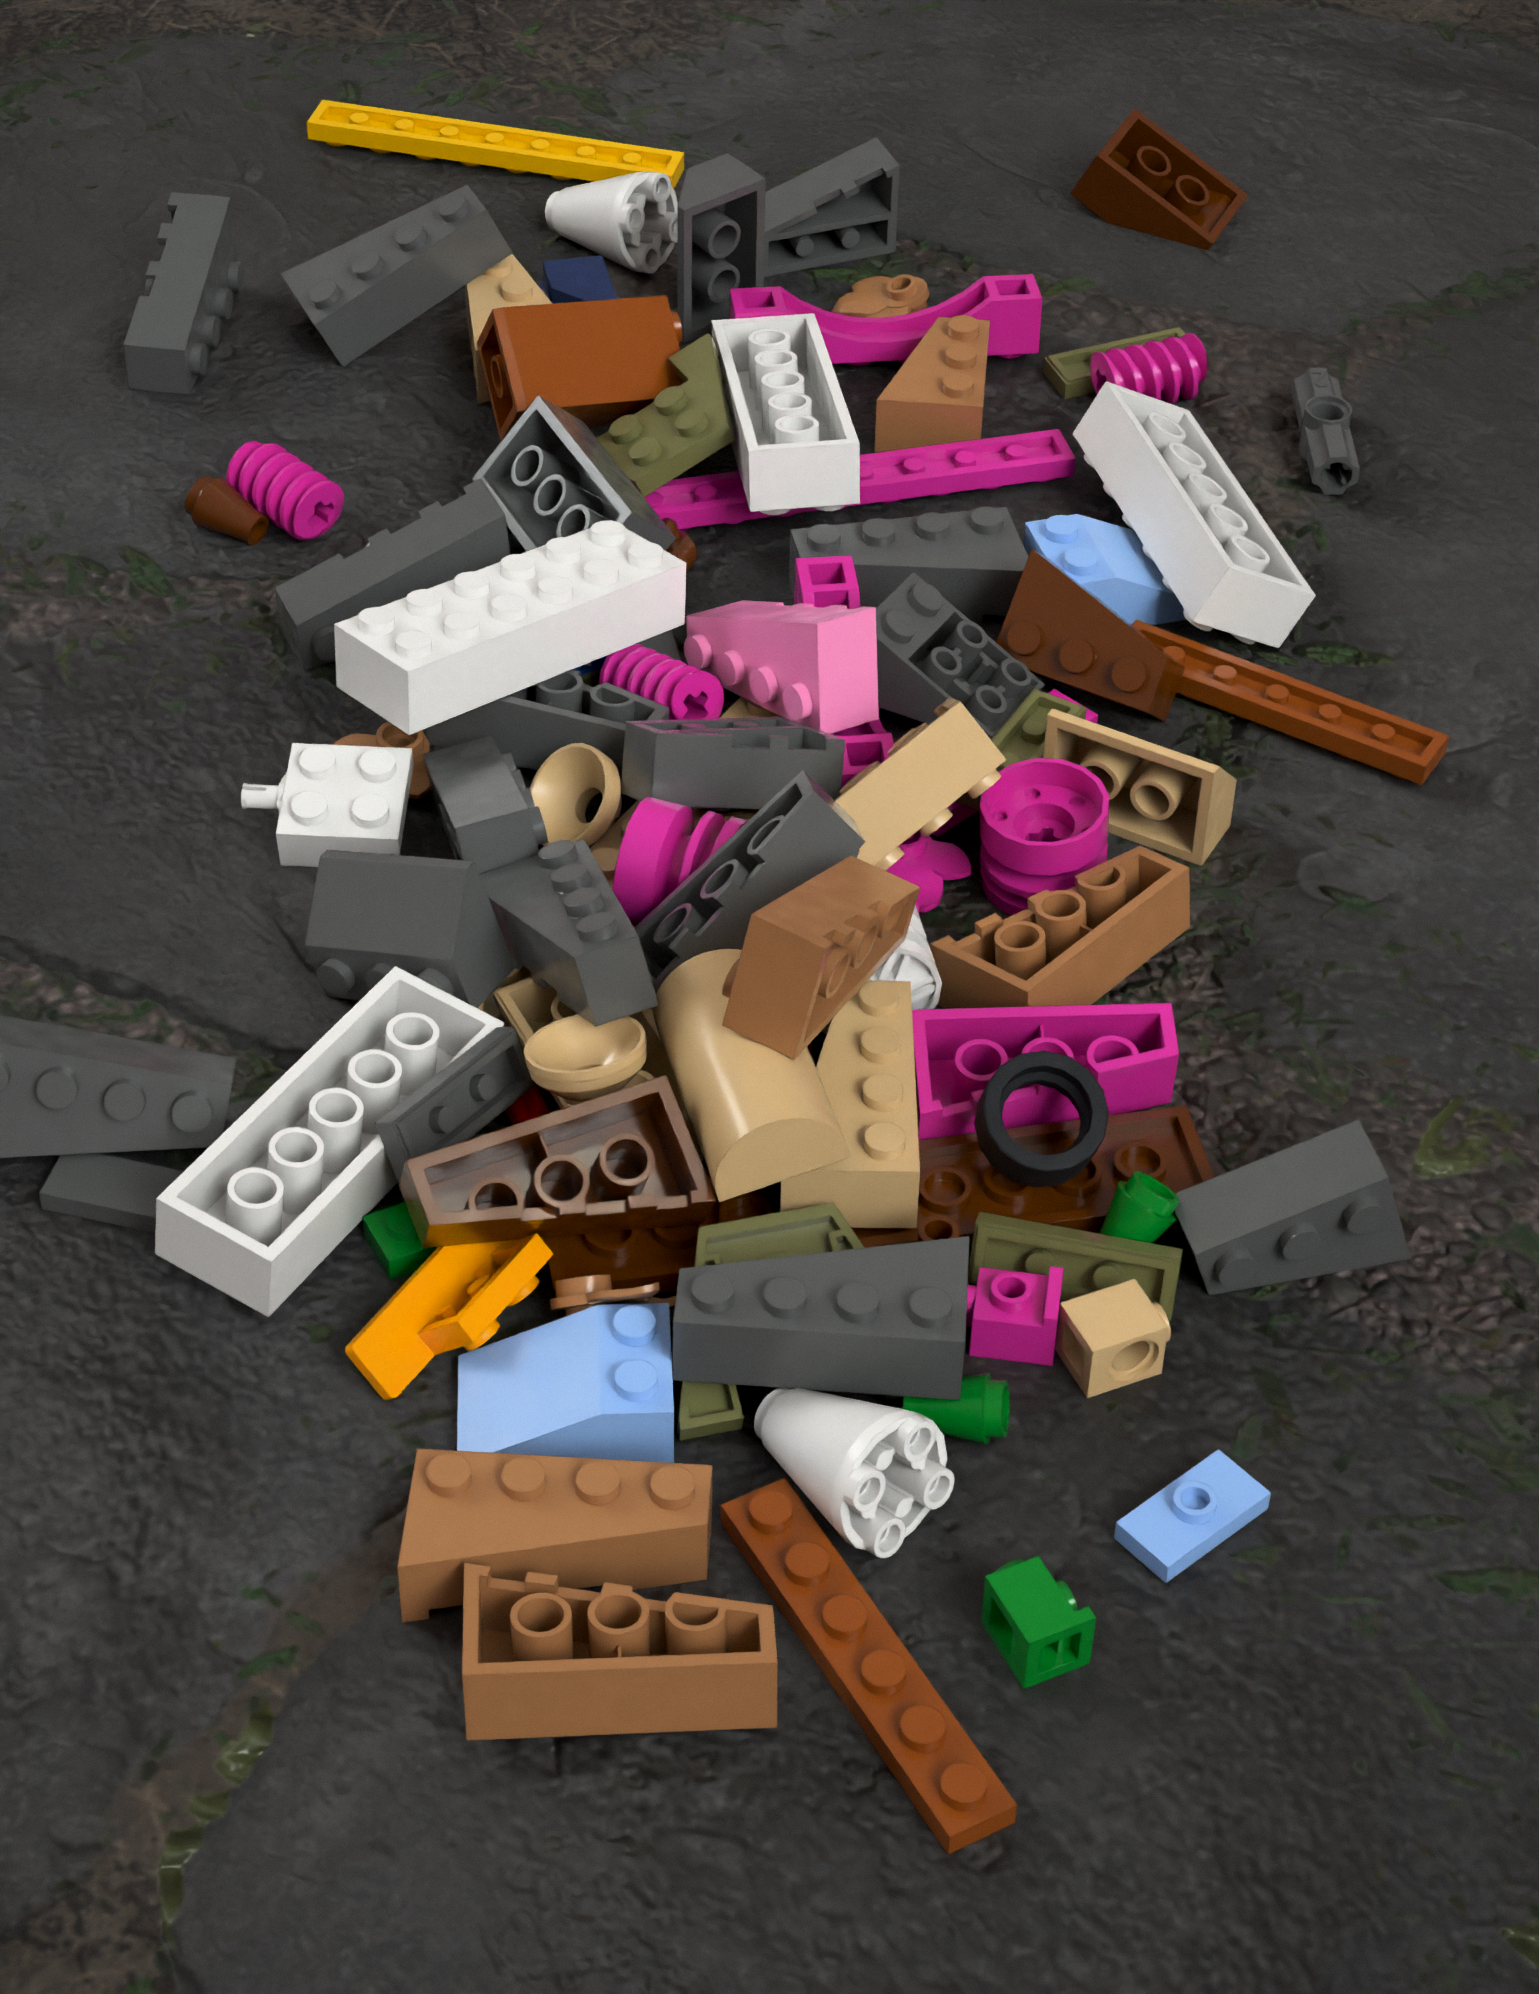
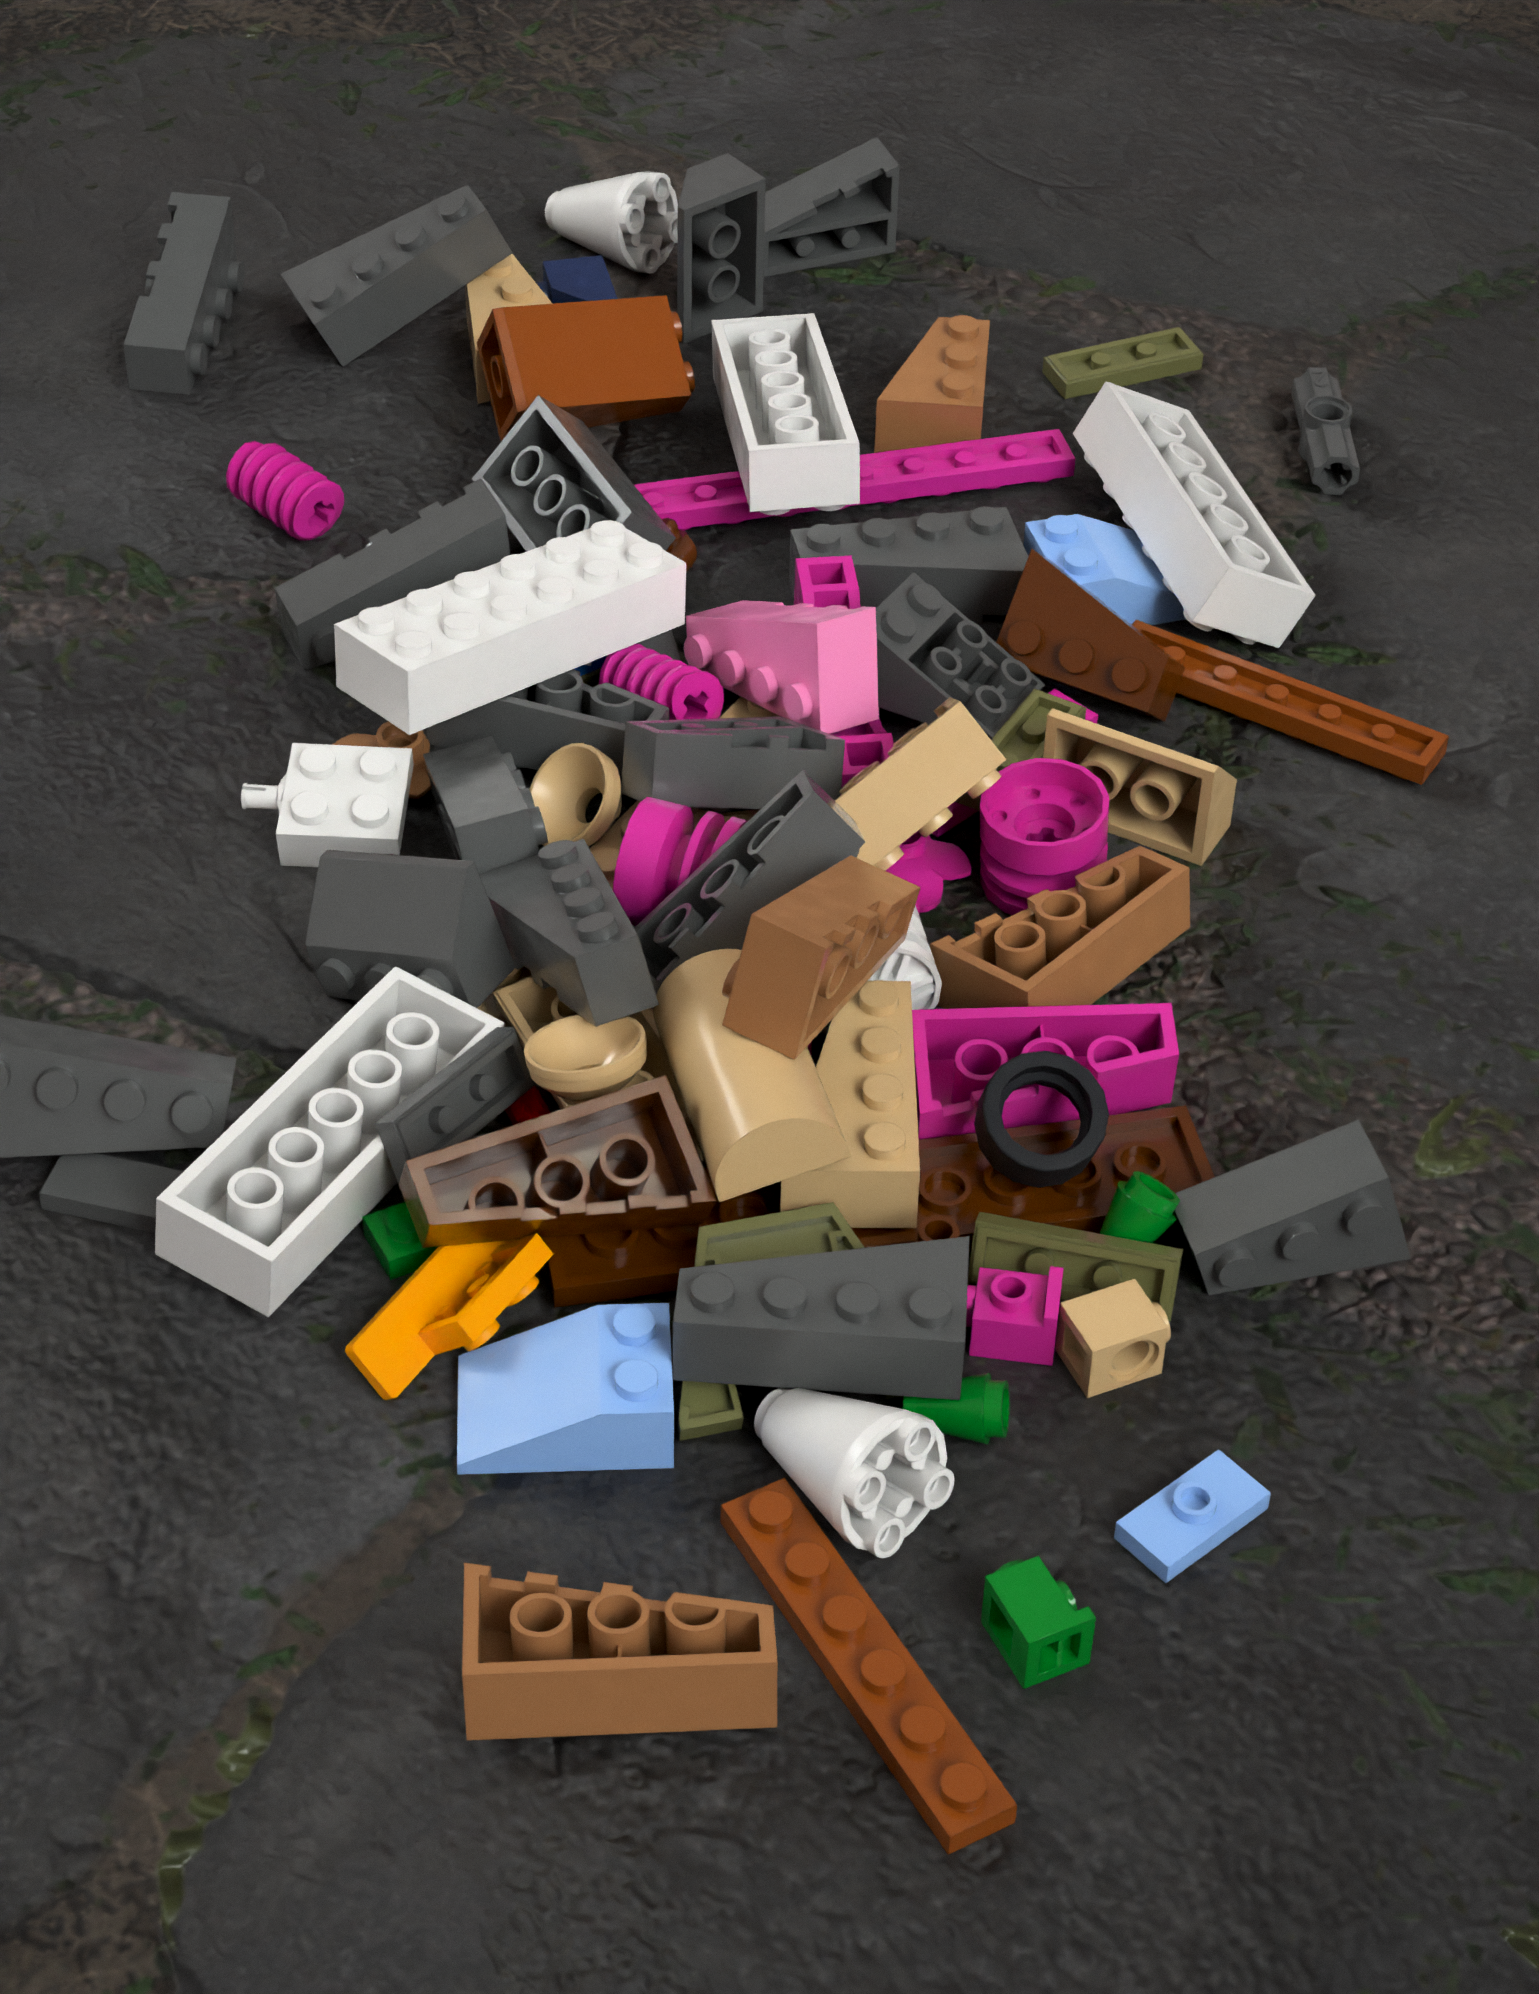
reddish brown cone [185,476,269,546] -> none
yellow plate [307,100,684,189] -> none
medium nougat wedge [397,1449,713,1623] -> none
medium nougat plate [550,1275,676,1316] -> none
olive wing [596,333,735,497] -> none
dark pink arch [729,274,1042,366] -> none
medium nougat plate [831,274,929,318] -> none
reddish brown slope [1070,108,1248,250] -> none
dark pink piece [1090,333,1208,404] -> none

